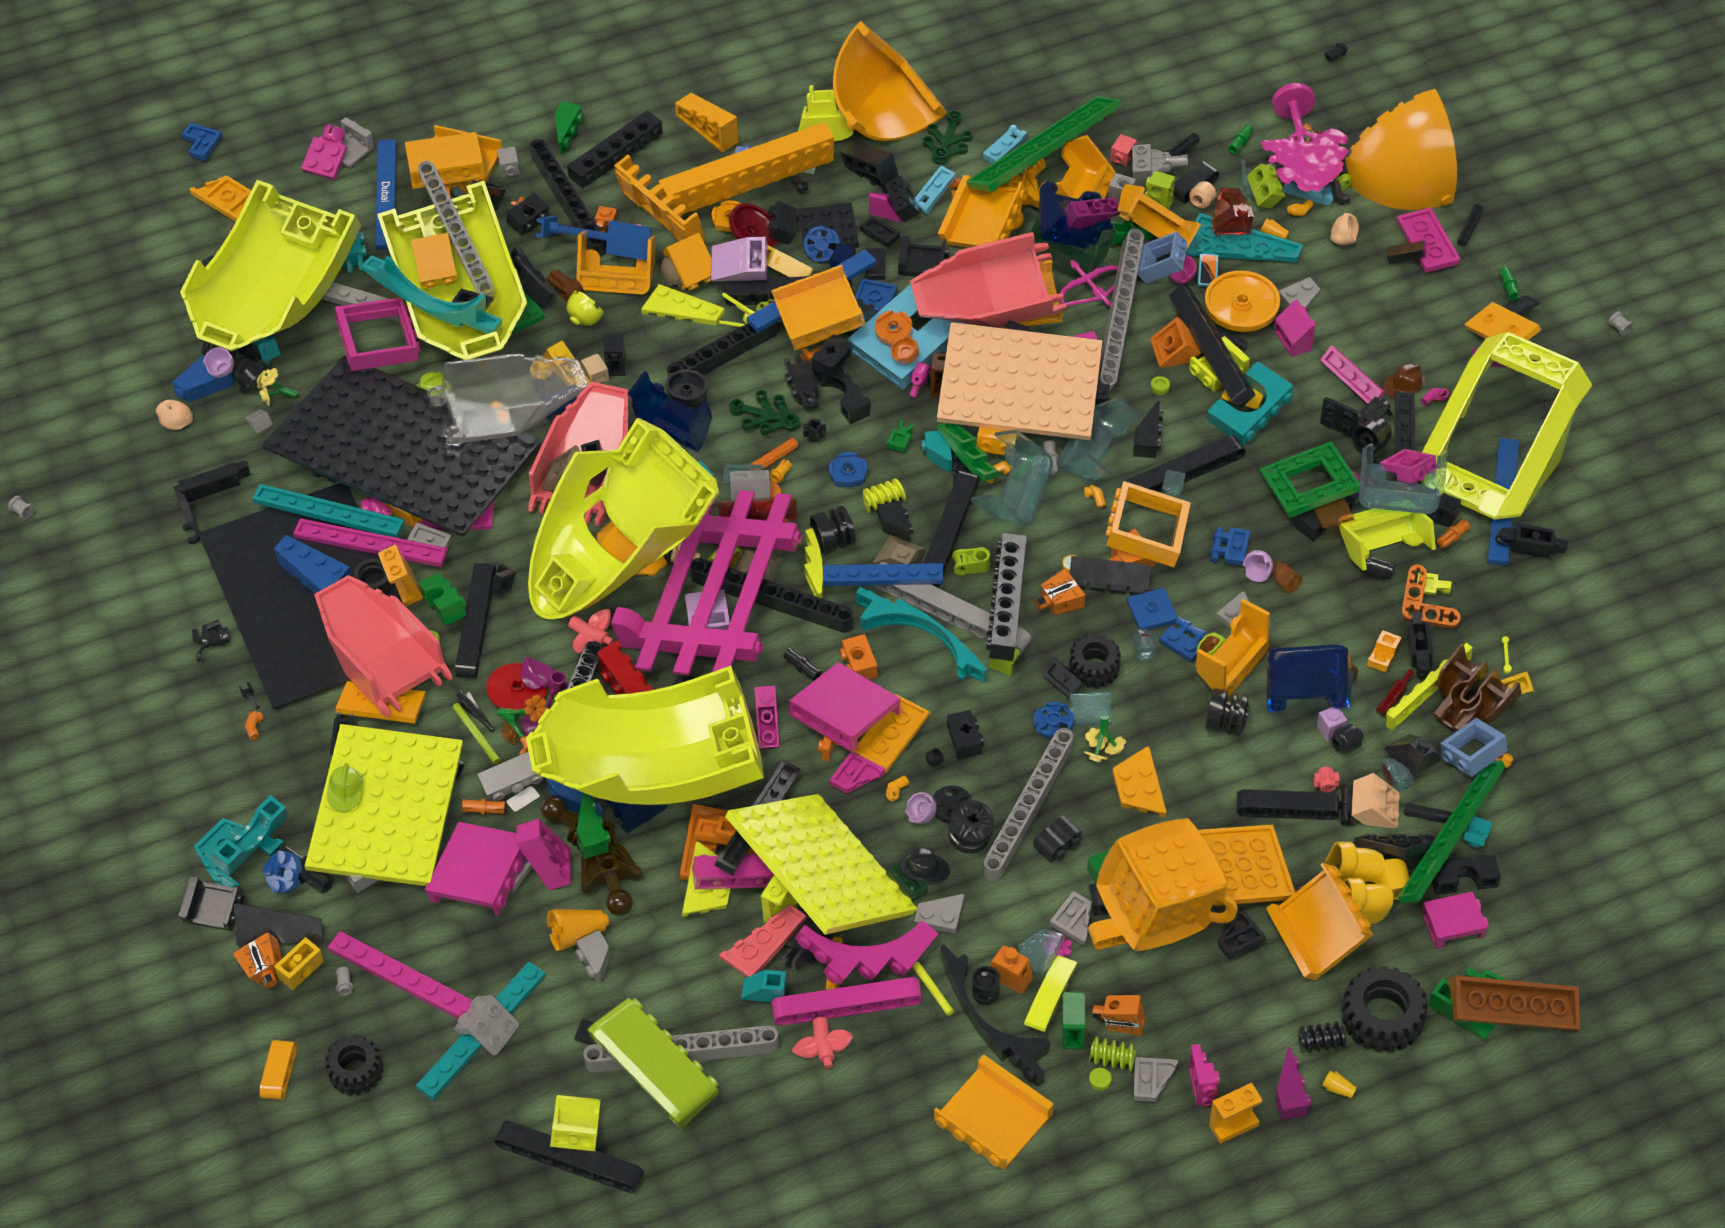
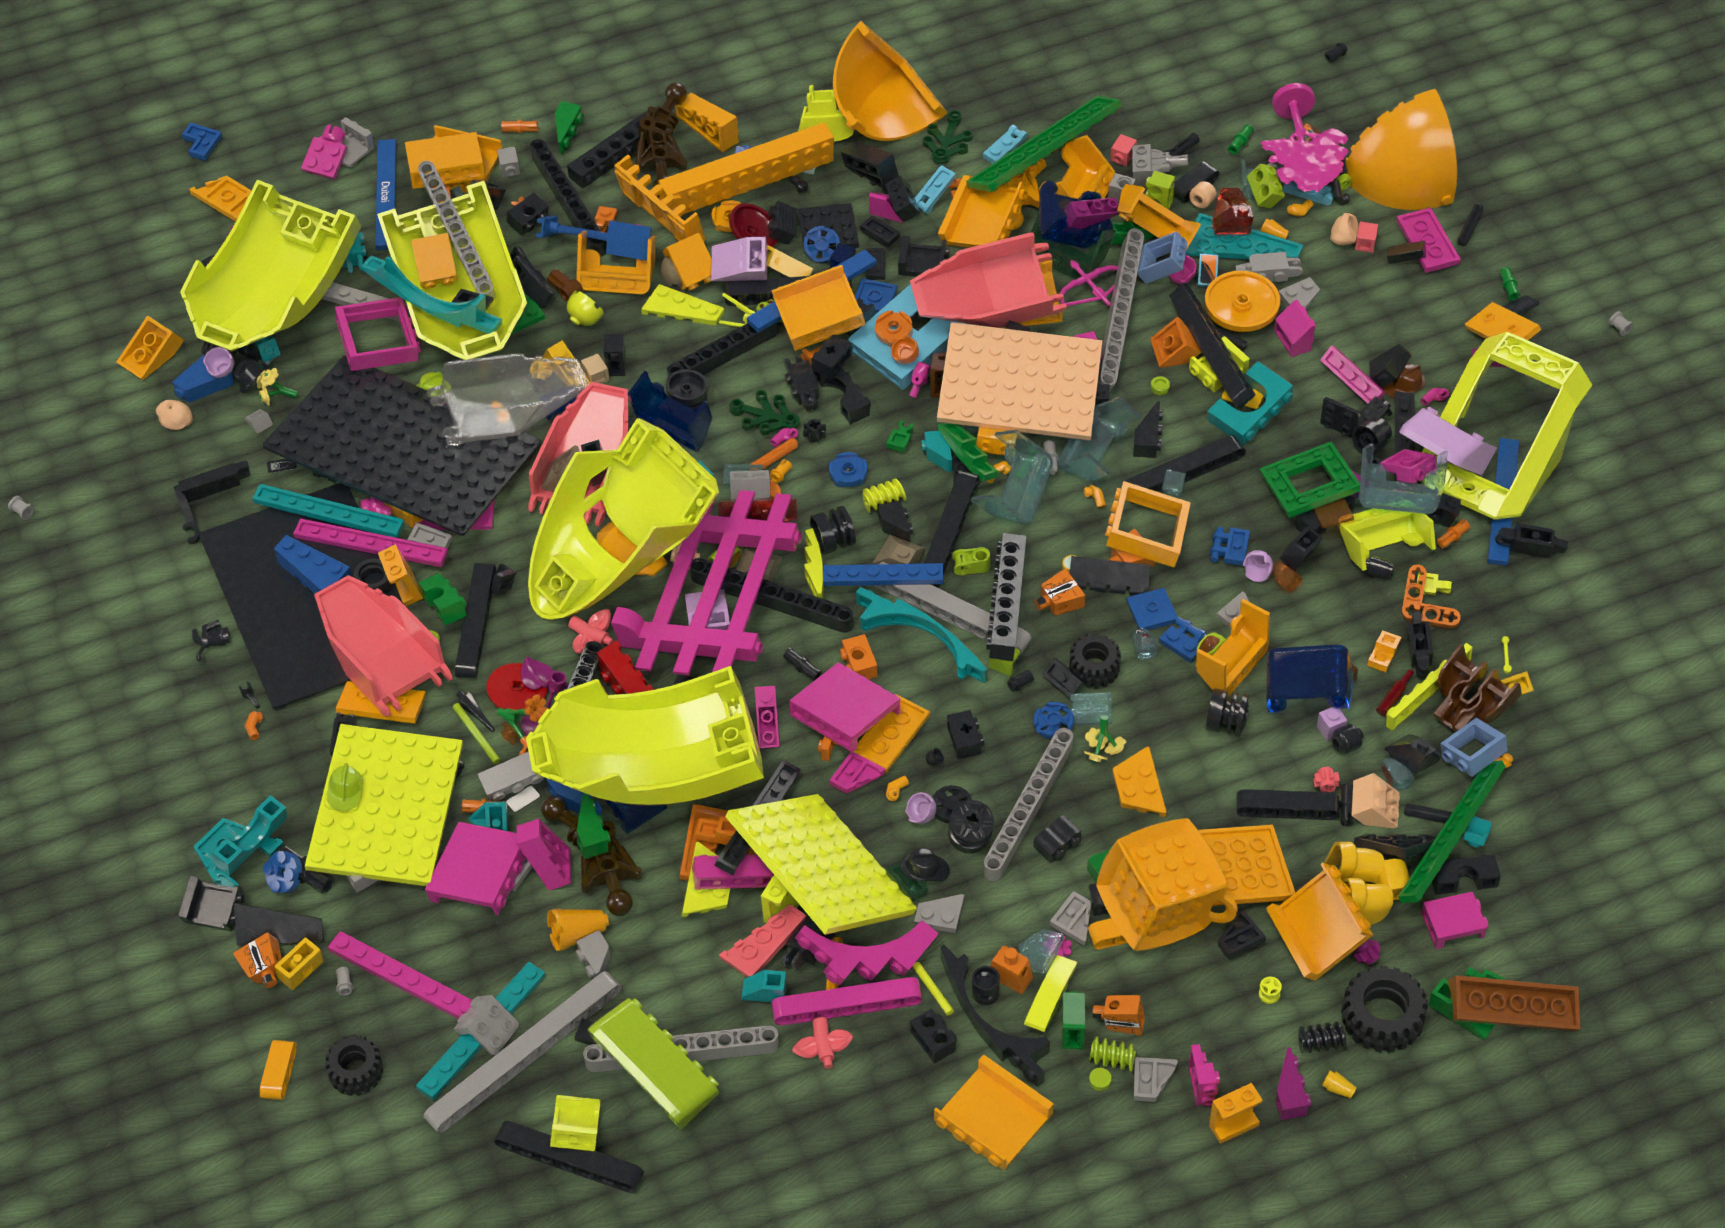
none -> light orange slope [116,315,184,380]
none -> black sticker [267,458,297,473]
none -> light grey beam [423,971,622,1133]
none -> teal slope [468,801,509,832]
none -> orange pin [501,119,539,134]
none -> dark brown piece [635,82,688,197]
none -> dark pink arm [770,428,799,447]
none -> black brick [910,1008,957,1064]
none -> black pin [1007,670,1034,691]
none -> light grey hinge [1235,252,1303,282]
none -> neon yellow wheel [1259,977,1282,1004]
none -> black brick [1280,526,1323,571]
none -> magenta gear [1354,939,1381,964]
none -> coral brick [1355,222,1378,253]
none -> black slope [1369,344,1411,388]
none -> lavender windscreen [1399,406,1497,475]

